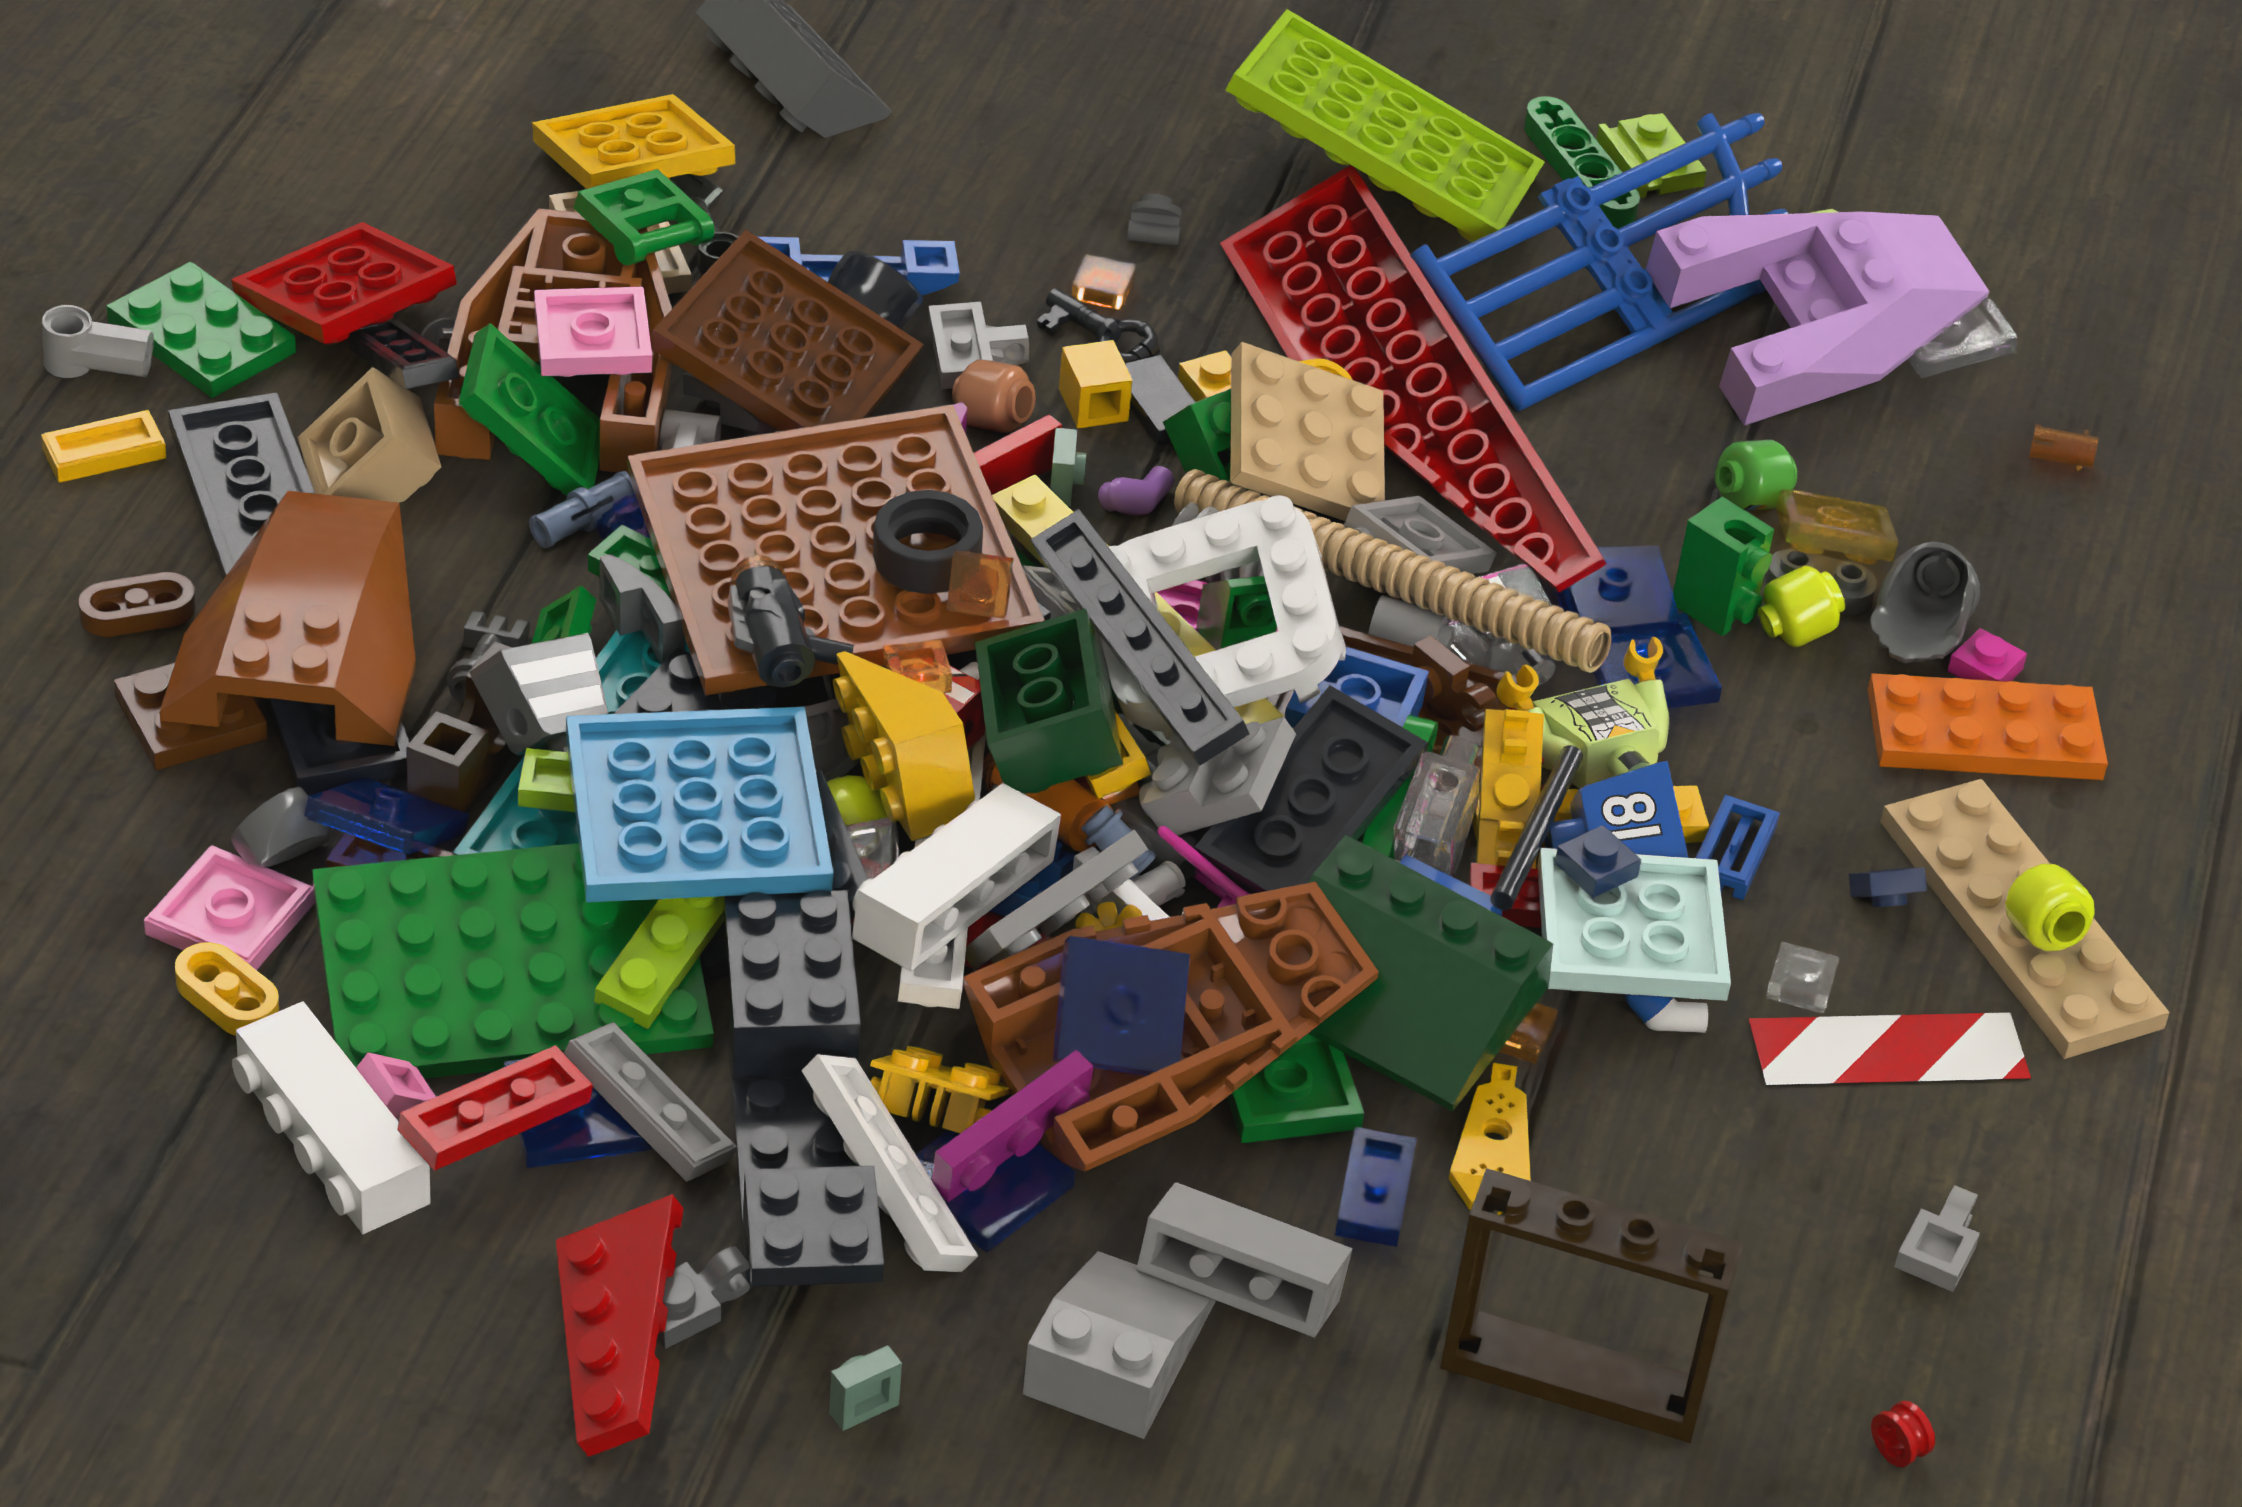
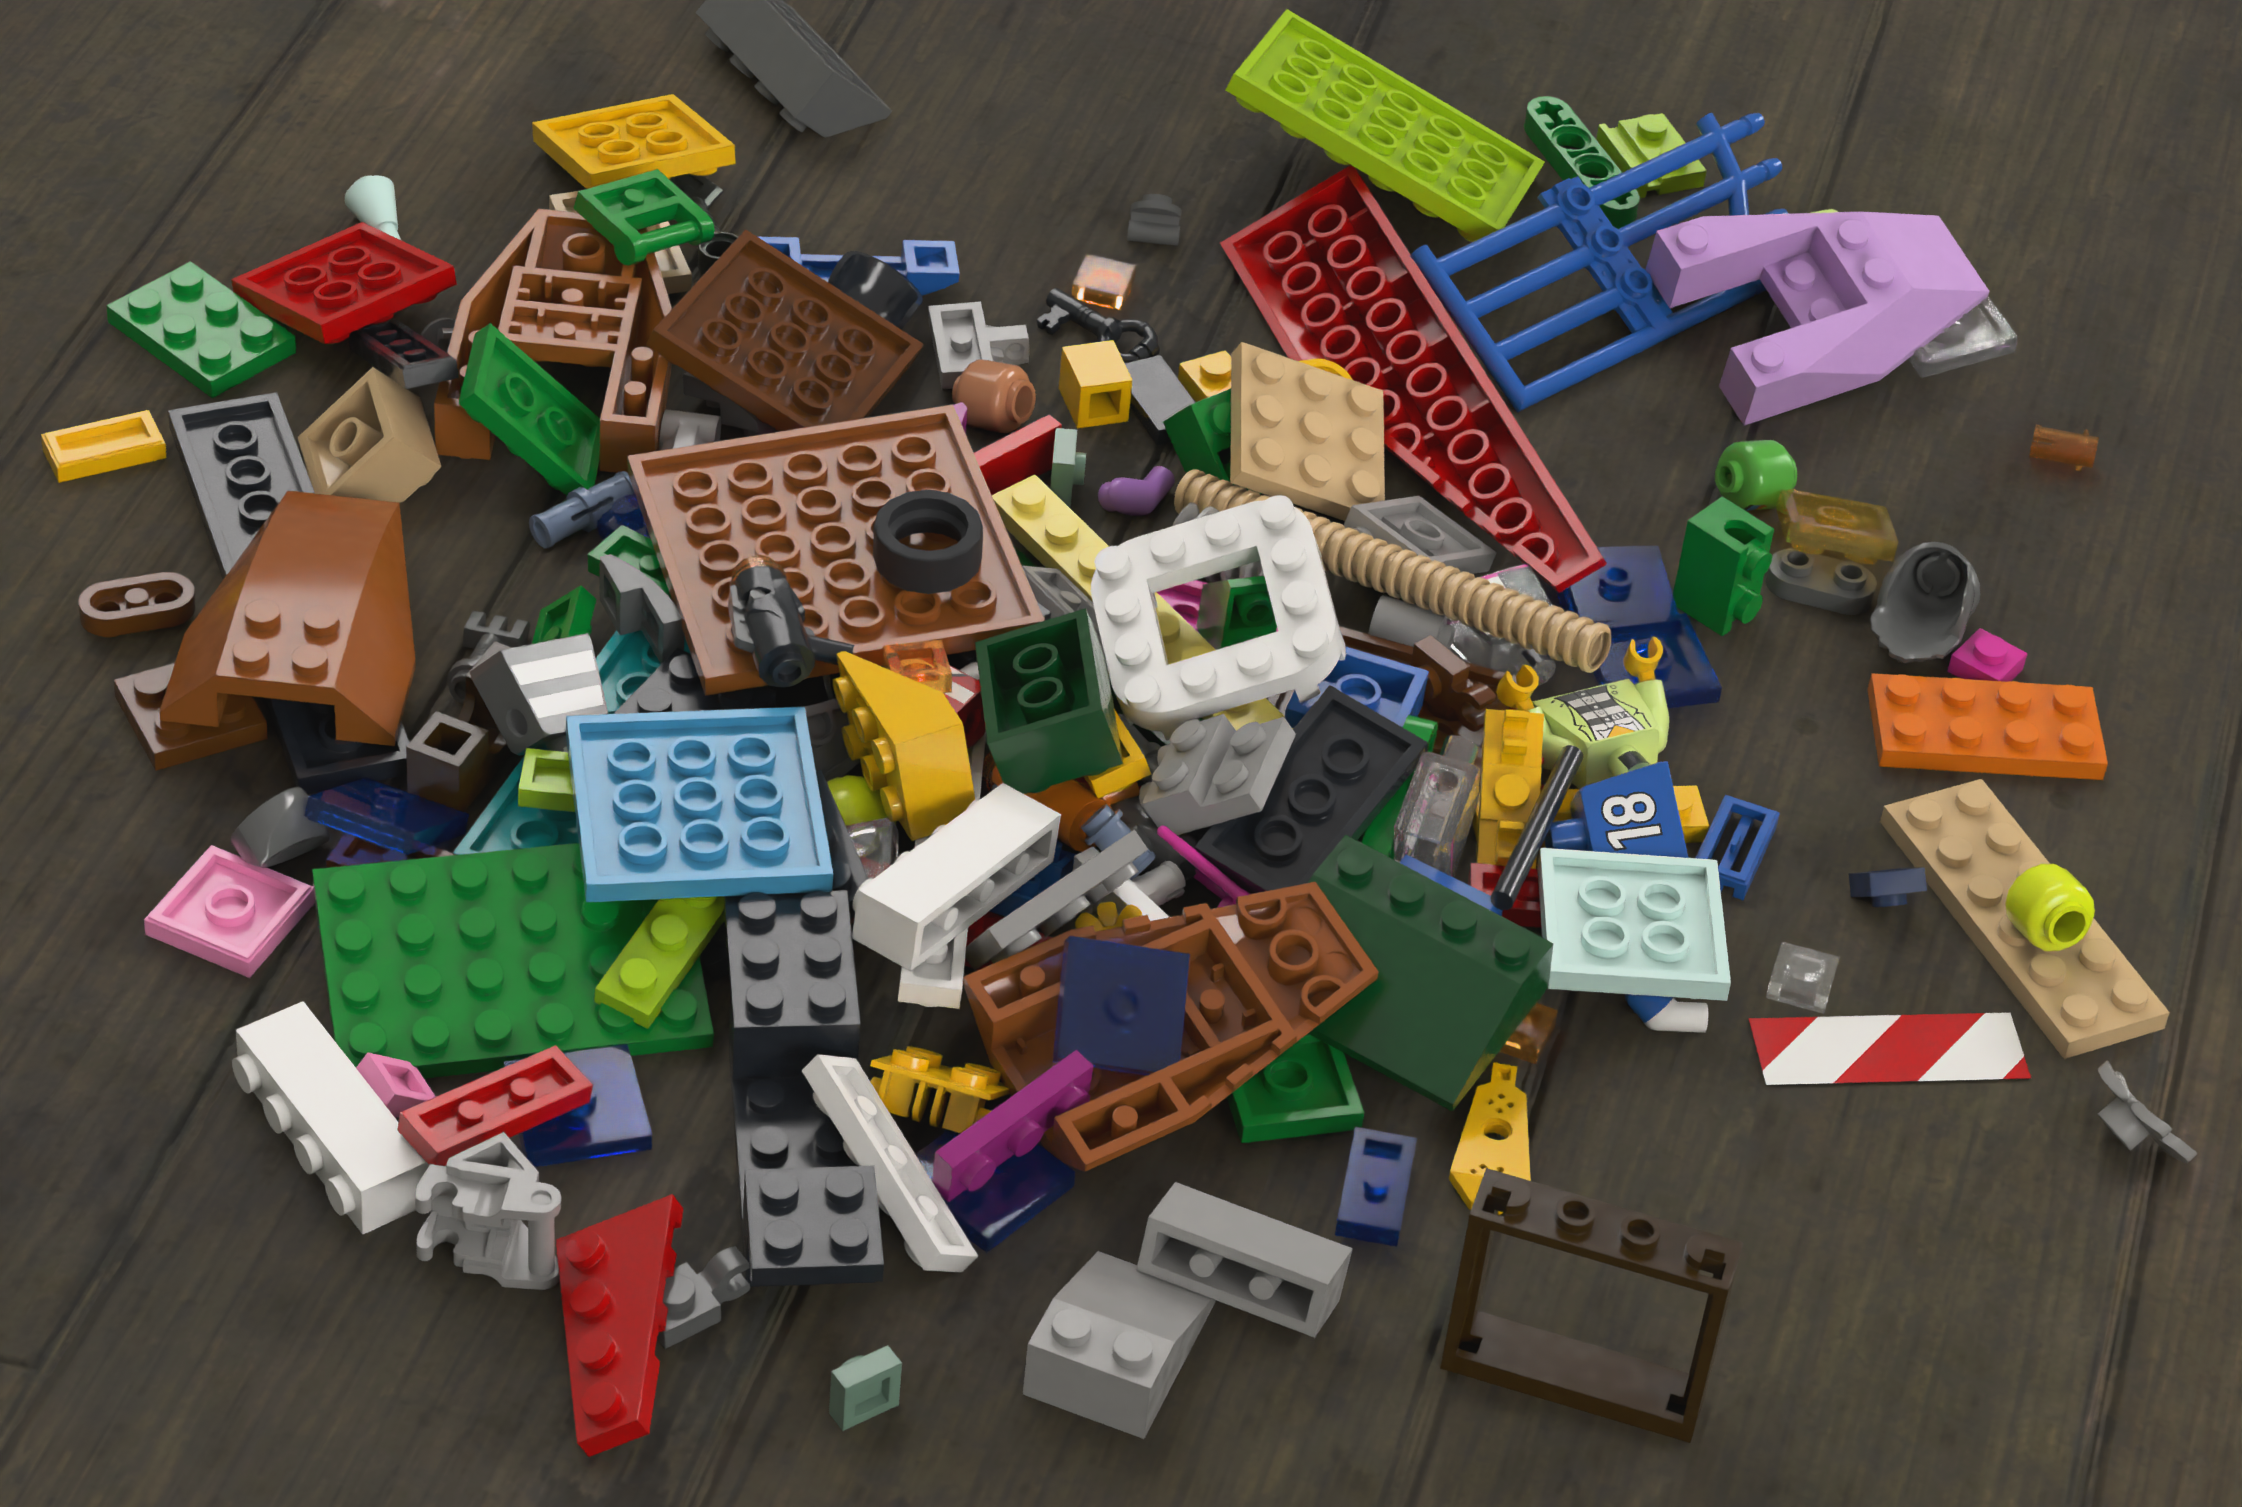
light grey piece [42,305,154,378] -> none
yellow plate [175,942,279,1036] -> none
bright pink plate [534,287,652,377] -> none
light grey tile [564,1022,737,1182] -> none
clear orange plate [947,550,1014,619] -> none
plate [1031,509,1250,766] -> none
dark blue plate [1555,825,1642,898] -> none
neon yellow head [1758,566,1845,648] -> none
red bush [1871,1401,1935,1468] -> none
light grey plate [1894,1185,1980,1292] -> none
none -> light aqua cone [344,175,402,241]
none -> light grey piece [415,1132,561,1290]
none -> light grey animal [2098,1060,2197,1163]

